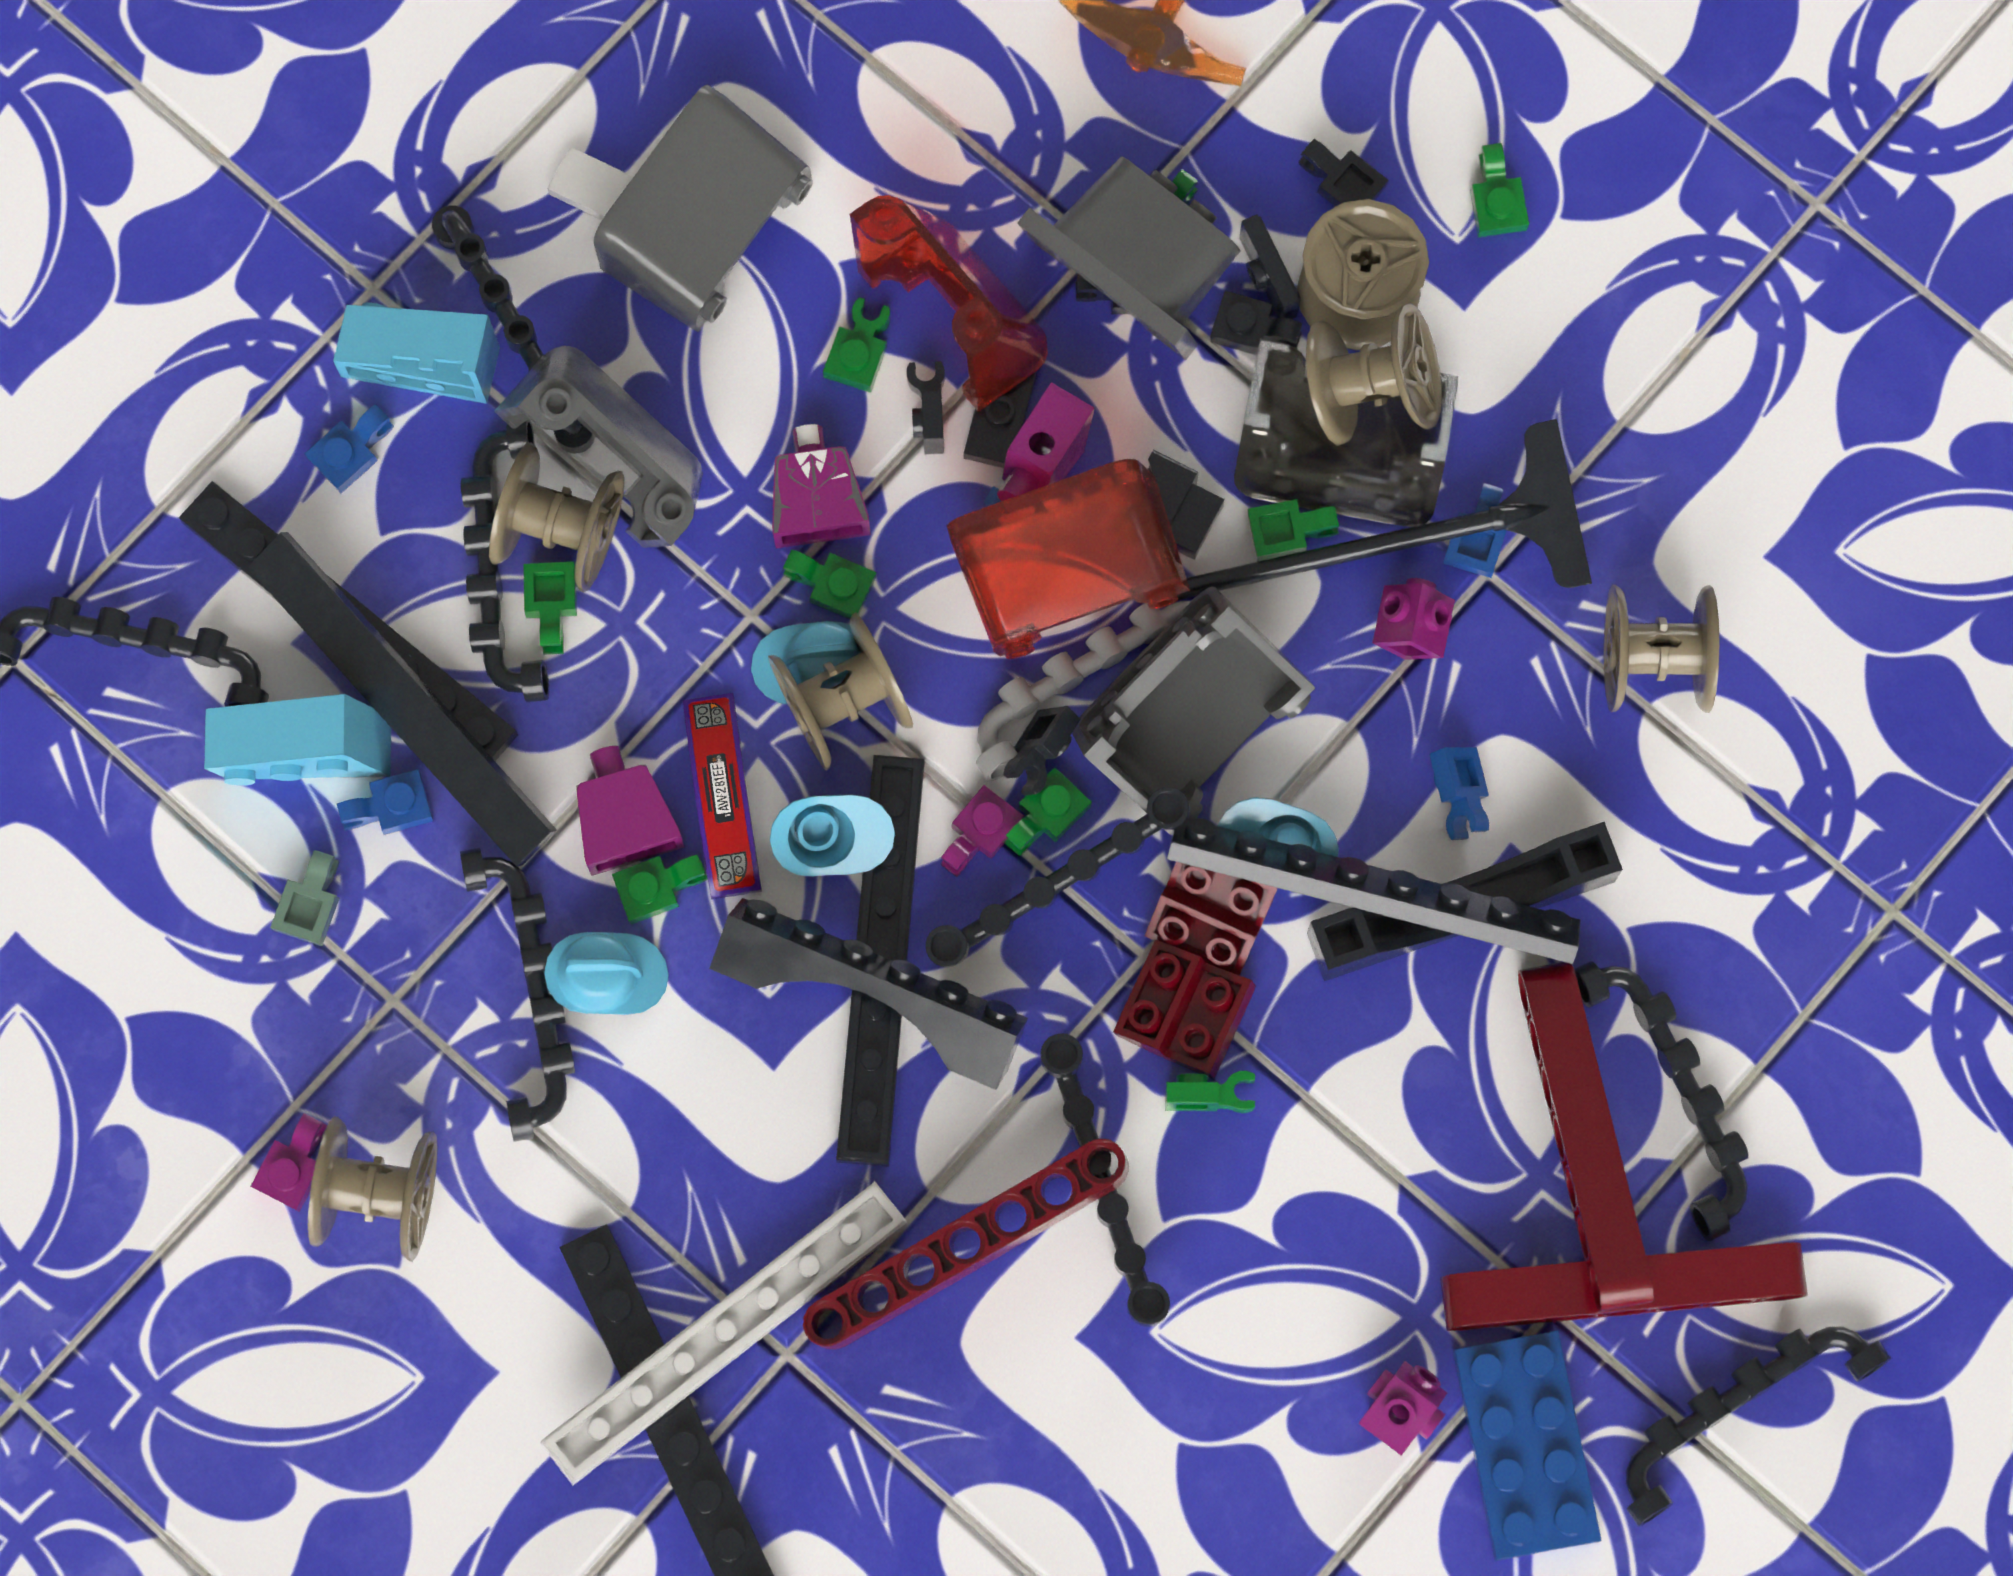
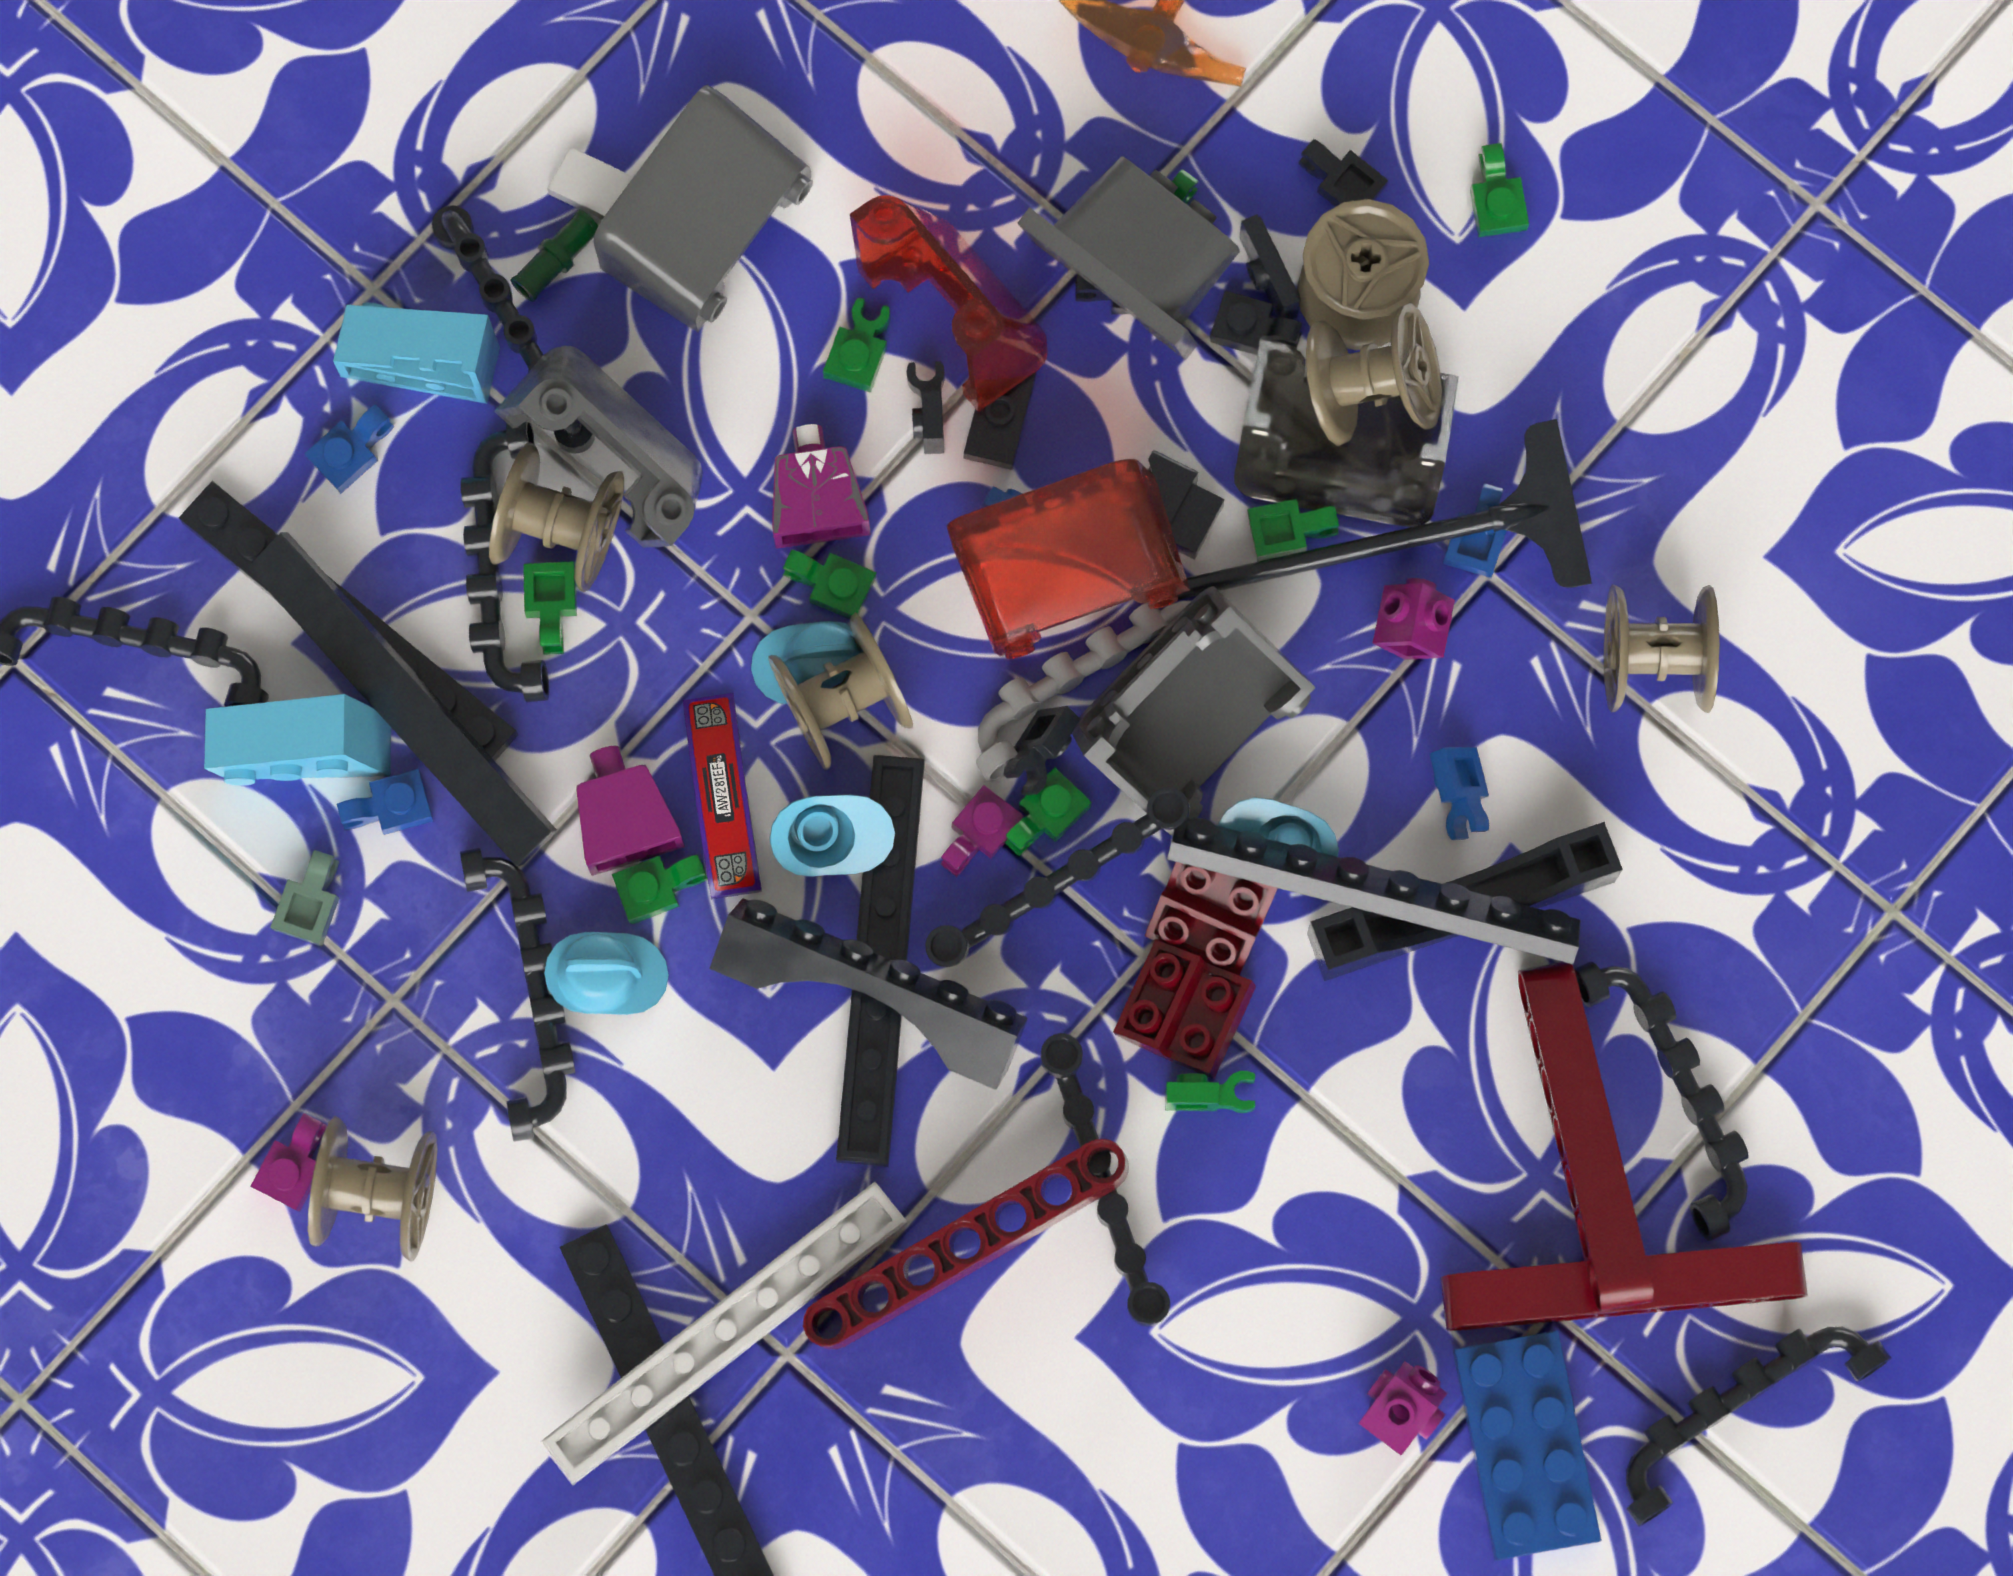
magenta torso [997,382,1095,511] -> none
none -> dark green pin [510,210,599,302]

